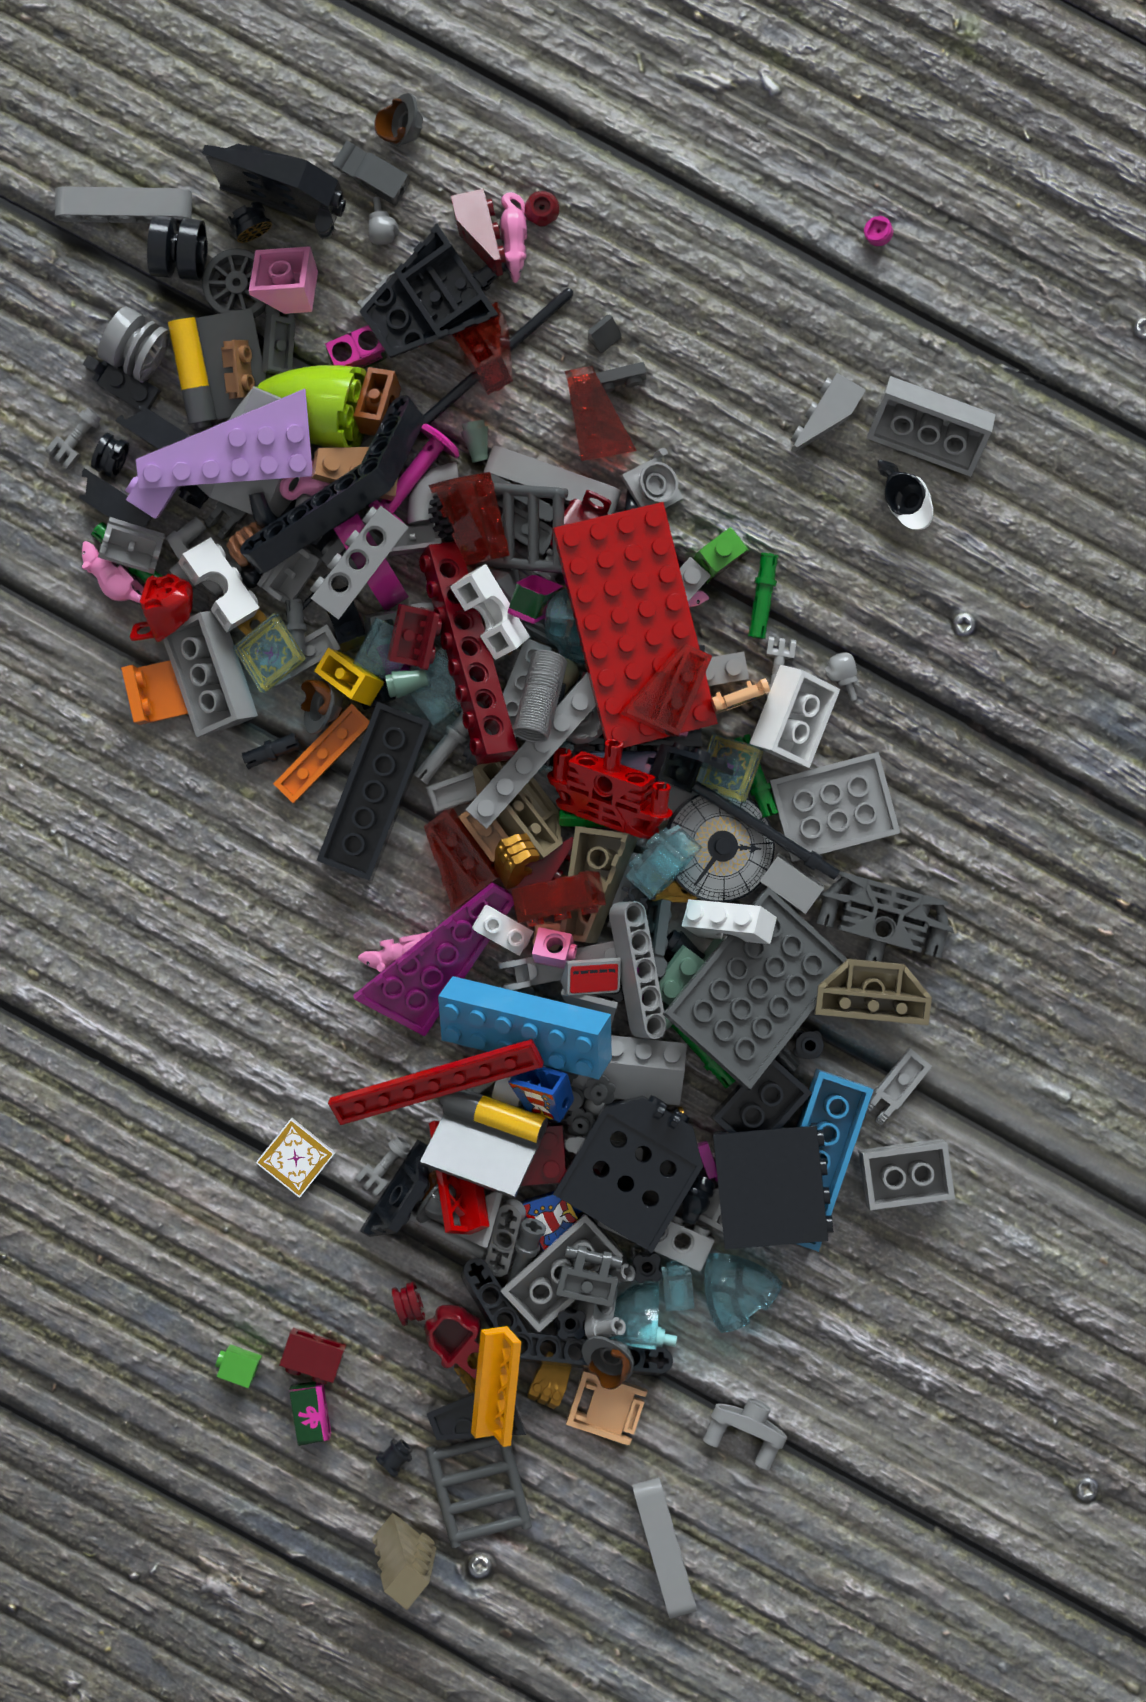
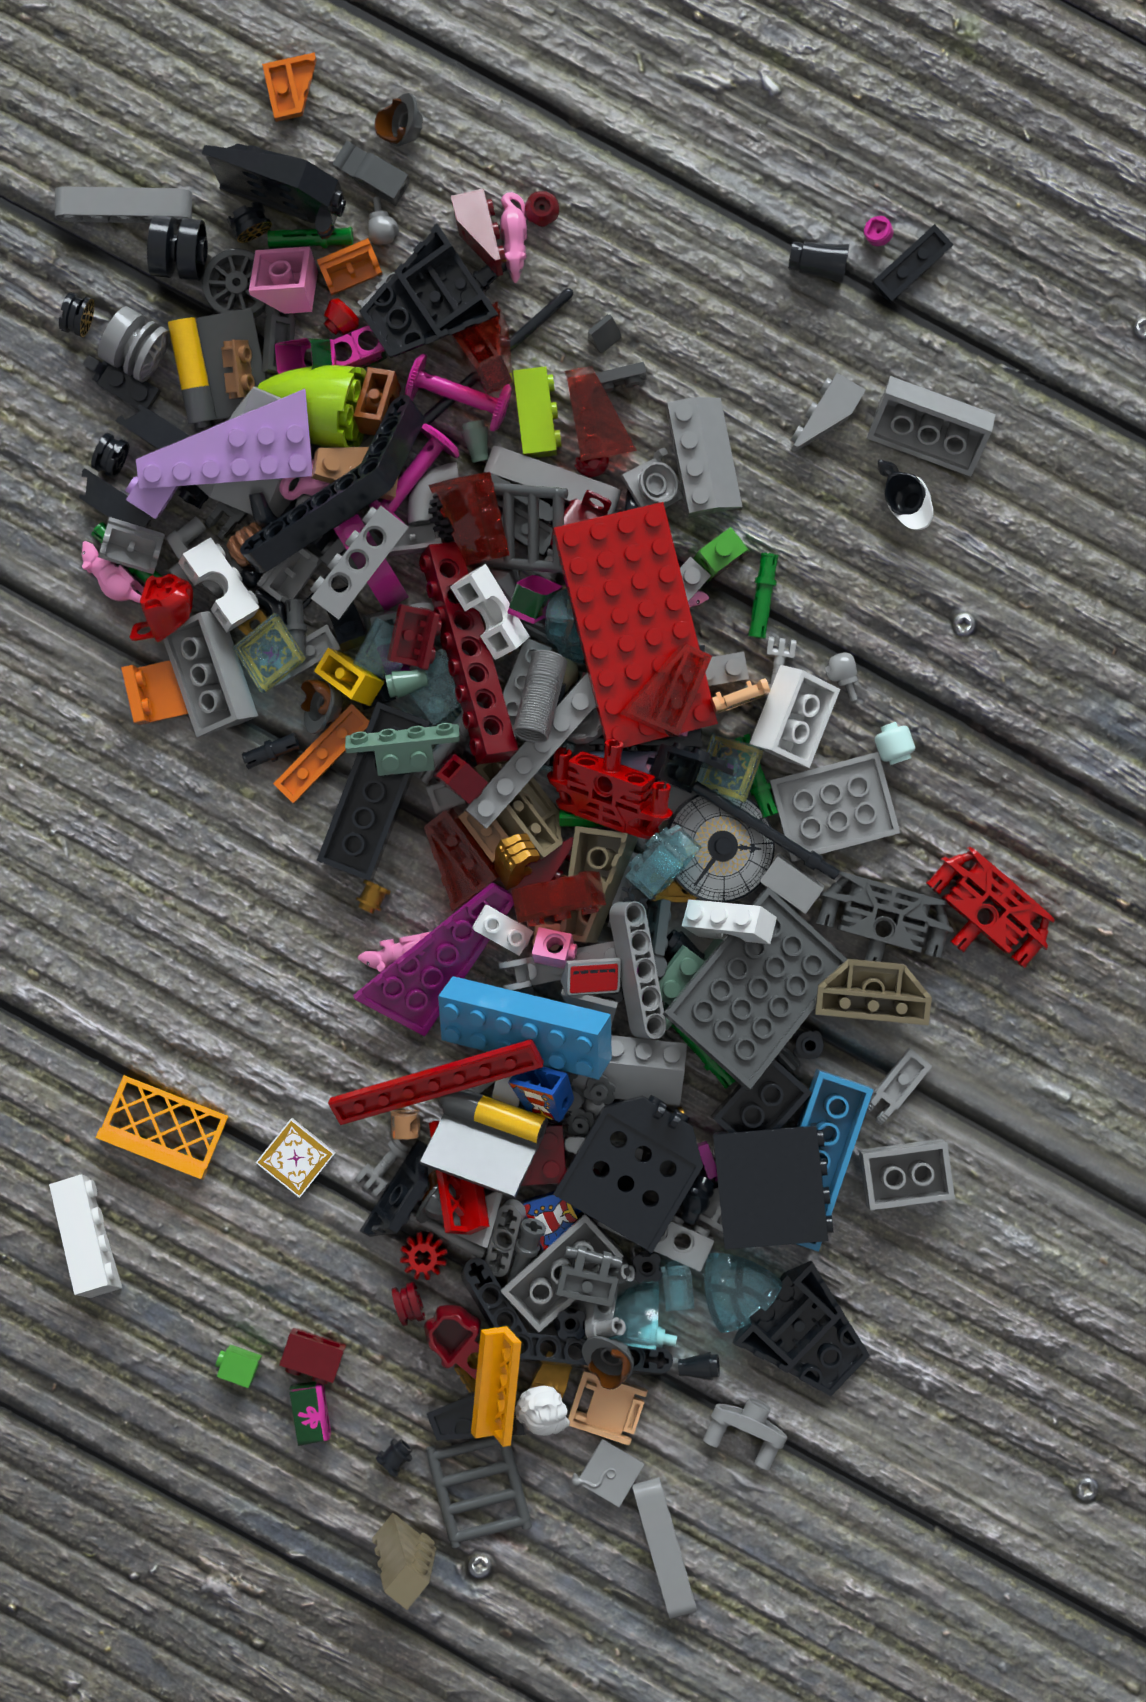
light grey hinge [46,407,101,470] -> none
none -> white wedge [49,1174,122,1298]
none -> black wheel [59,292,94,337]
none -> light orange fence [95,1075,229,1180]
none -> black arm [255,589,287,639]
none -> orange wing [262,52,317,122]
none -> green pin [267,227,354,249]
none -> dark pink piece [275,338,336,374]
none -> orange hinge [317,238,382,296]
none -> red cone [323,298,360,335]
none -> sand green bracket [345,723,460,776]
none -> pearl gold brick [356,879,391,914]
none -> medium nougat leg [391,1110,421,1139]
none -> red gear [400,1231,448,1280]
none -> dark pink hose [405,354,512,432]
none -> dark red slope [433,754,488,804]
none -> lime brick [513,366,562,458]
none -> white hair [515,1386,570,1436]
none -> light grey hat [572,1439,644,1507]
none -> dark red plate [574,452,609,477]
none -> light grey slope [666,397,742,519]
none -> black cone [678,1352,720,1380]
none -> black wedge [733,1261,870,1396]
none -> black plant [788,241,850,284]
none -> black plate [871,224,954,304]
none -> light aqua head [874,722,915,765]
none -> red piece [926,847,1055,969]

